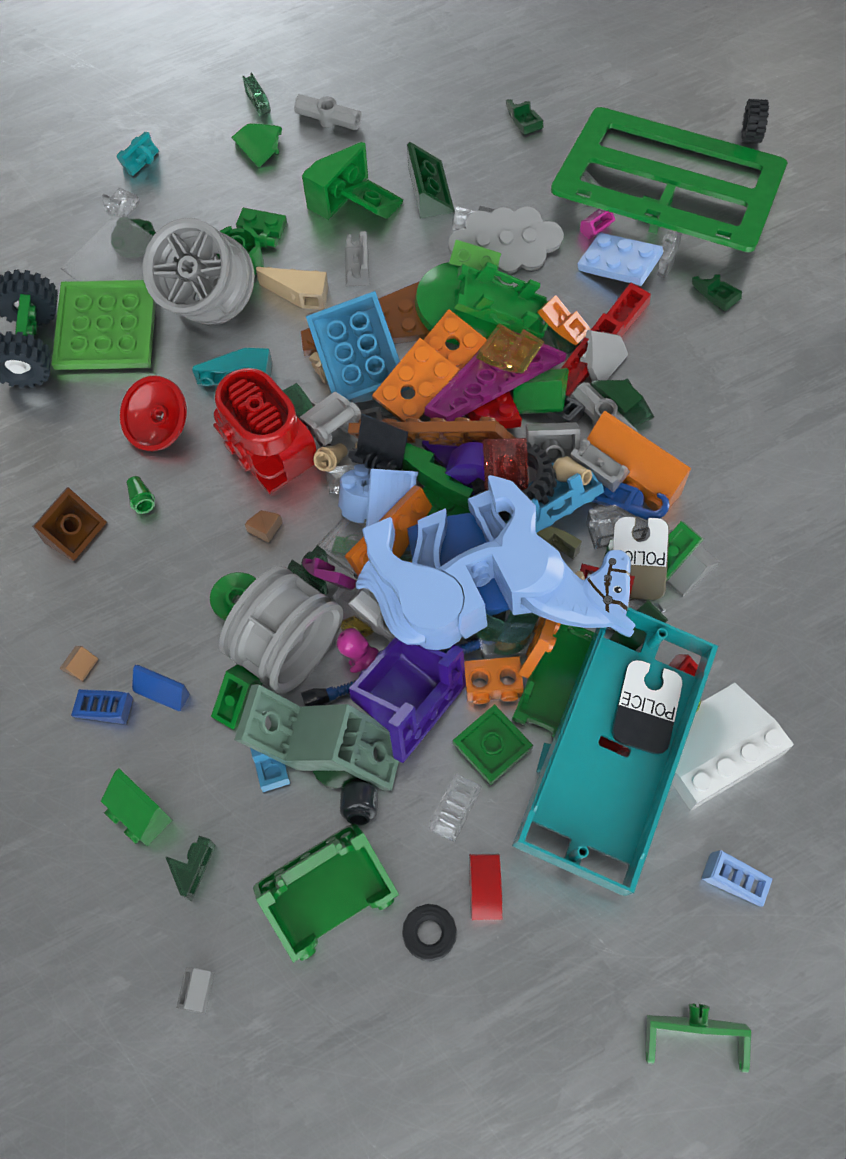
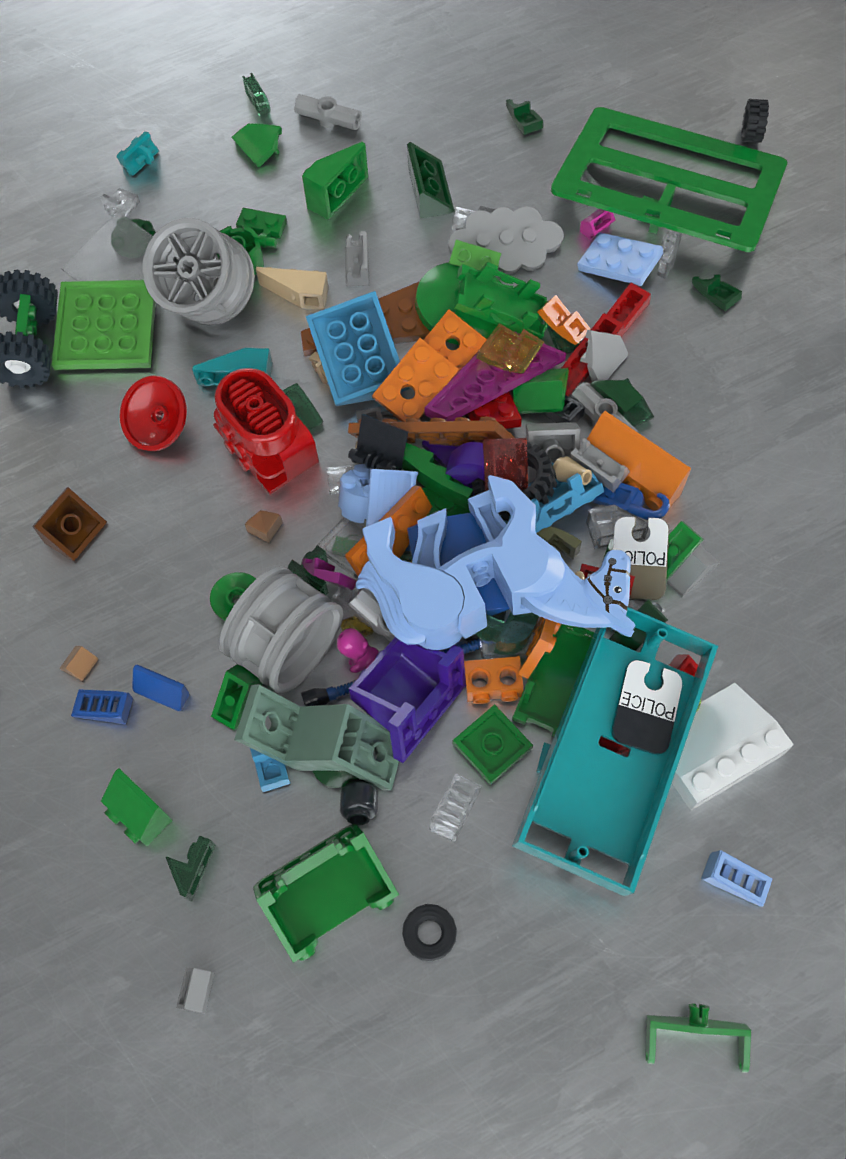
green cone [126,476,155,514] -> none
light grey piece [299,392,361,447] -> none
tan cone [314,443,348,472] -> none
green slope [341,180,404,219] -> none
red slope [469,854,502,920] -> none

